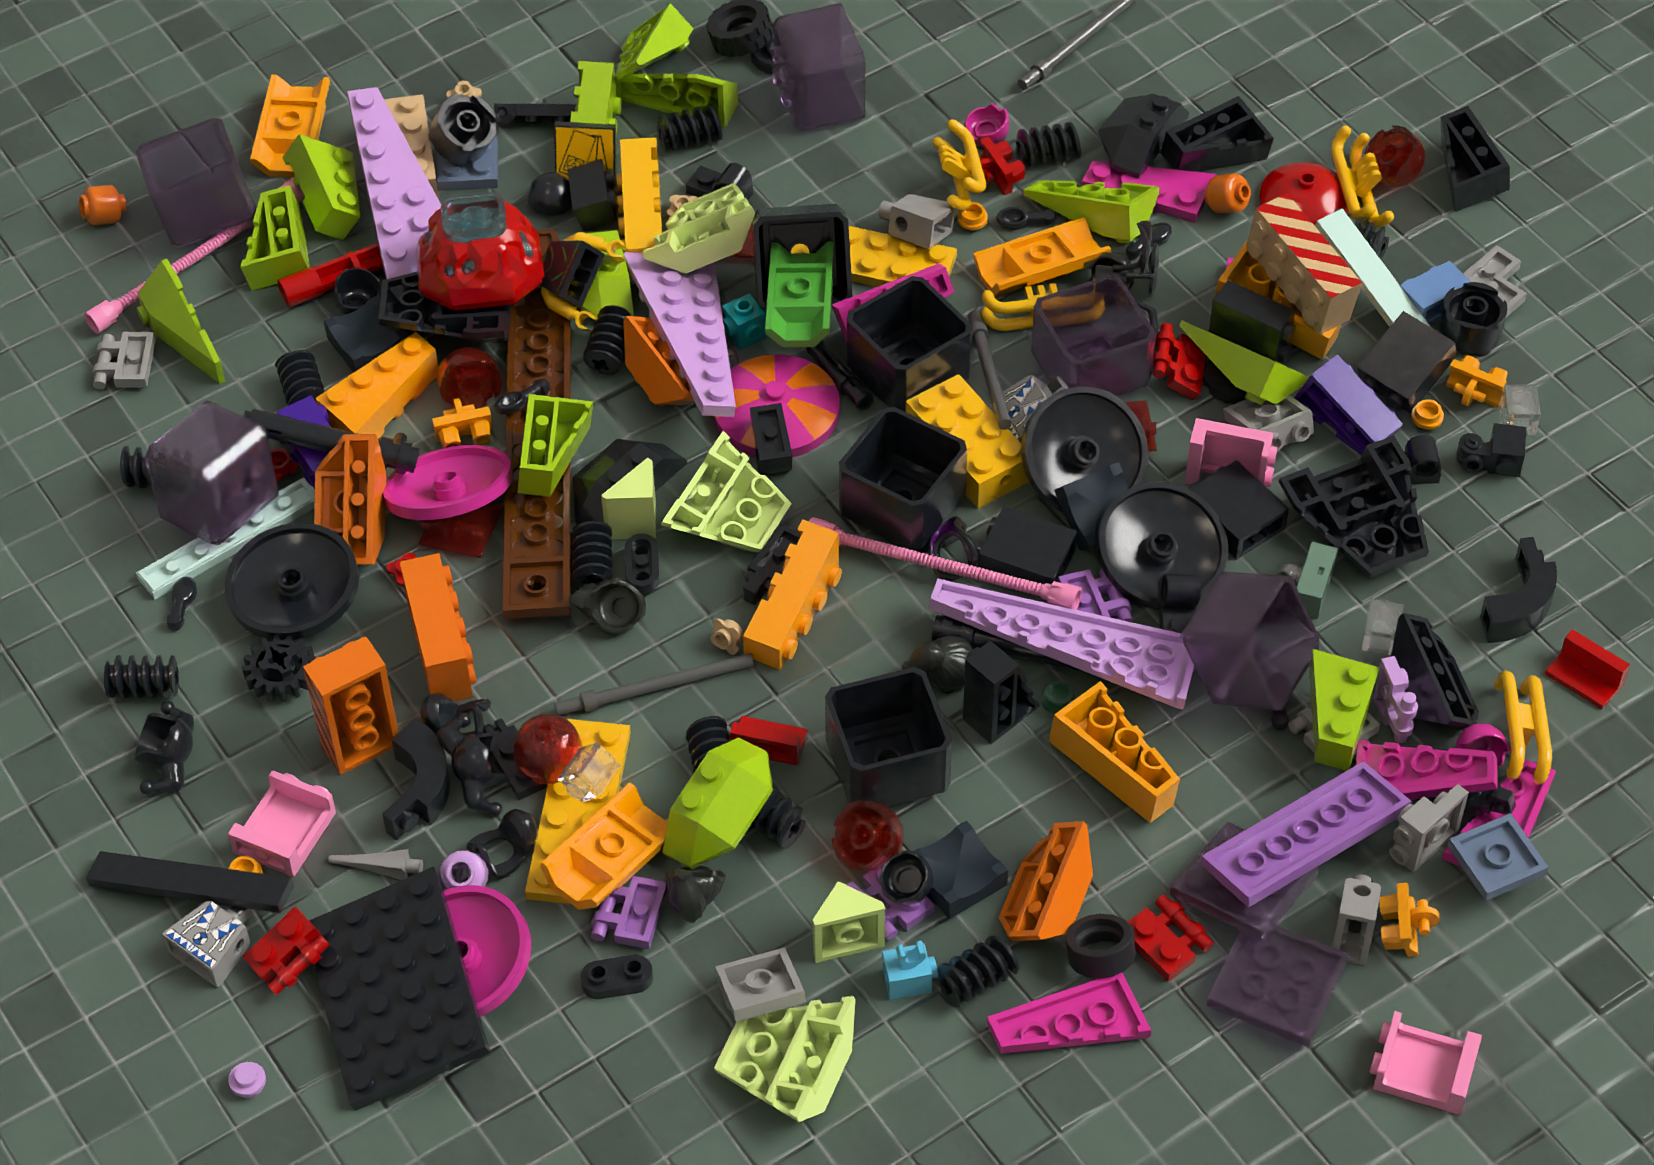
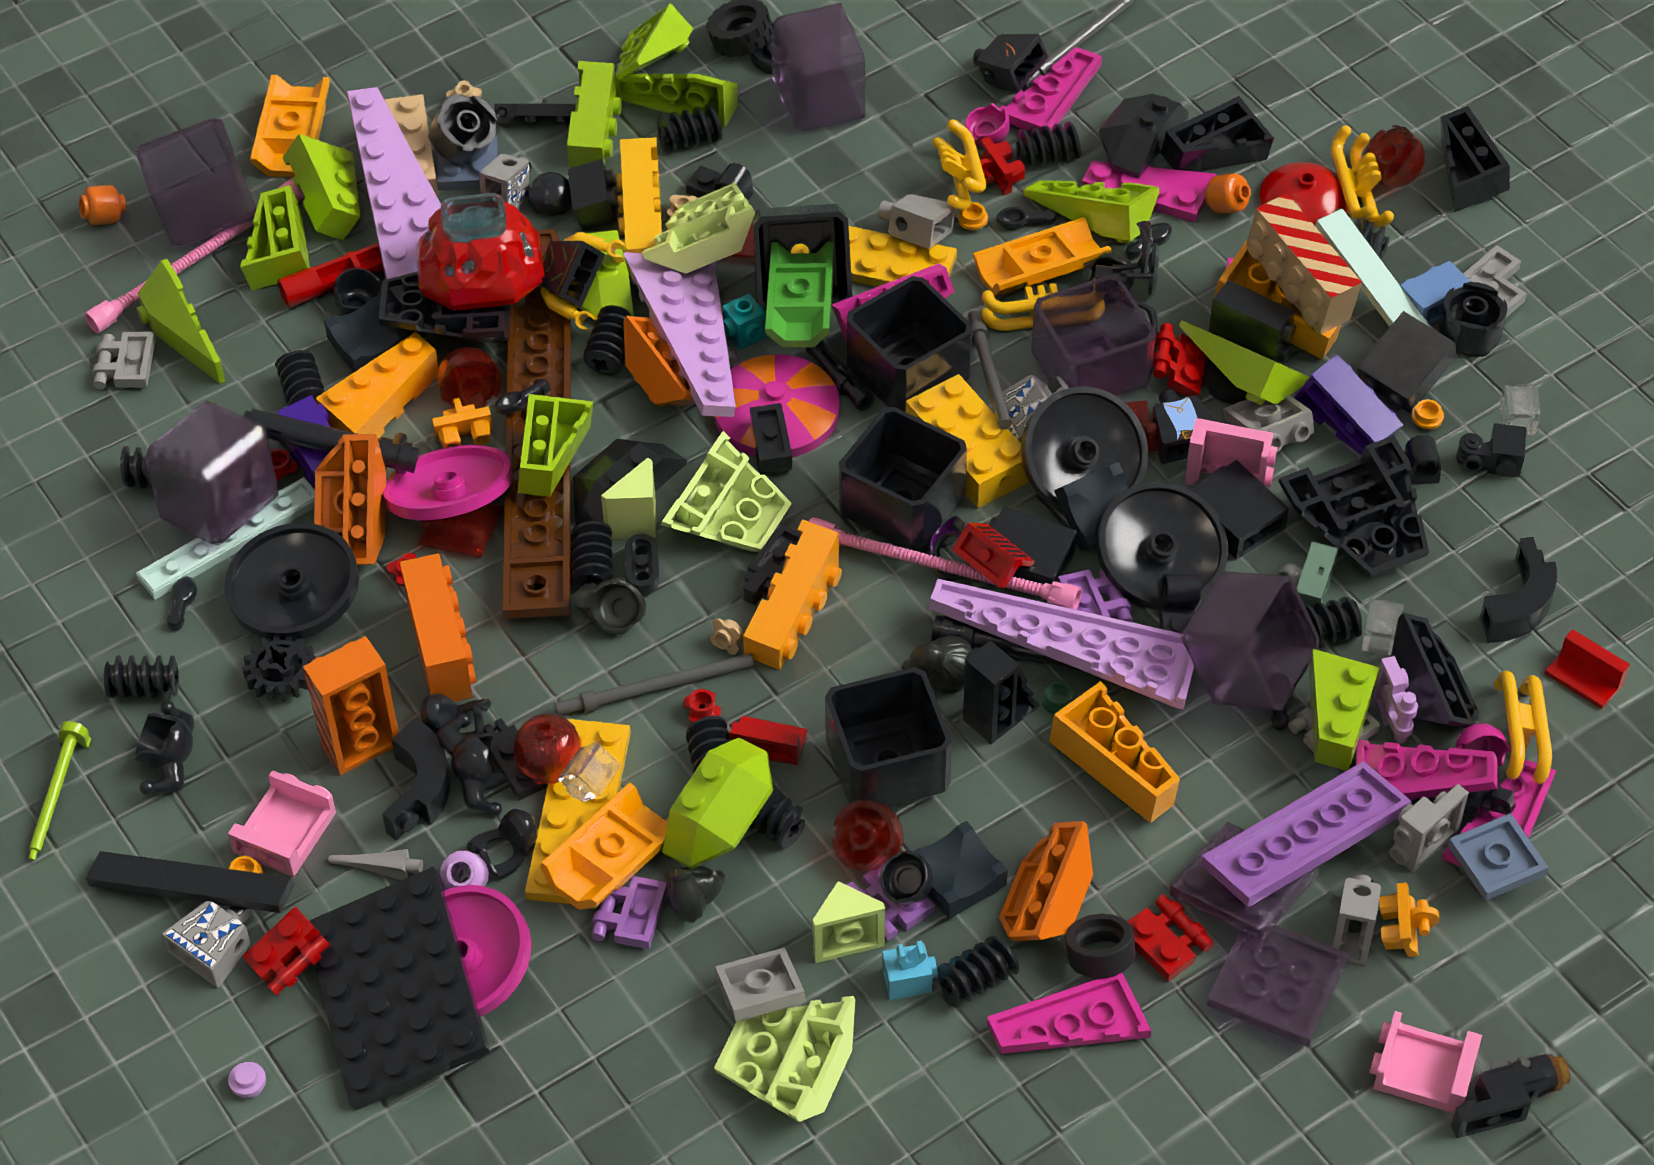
yellow tile [554,122,617,181] -> none
black plate [580,955,653,999] -> none
light orange hips [1446,355,1508,408] -> none
none -> lime piece [28,721,91,861]
none -> light grey torso [479,154,532,213]
none -> red plate [683,689,721,723]
none -> red panel [952,522,1035,588]
none -> black torso [973,34,1049,93]
none -> dark pink wing [1000,47,1102,132]
none -> torso [1152,389,1216,465]
none -> black piece [1287,597,1362,649]
none -> black plate [1451,1054,1570,1139]

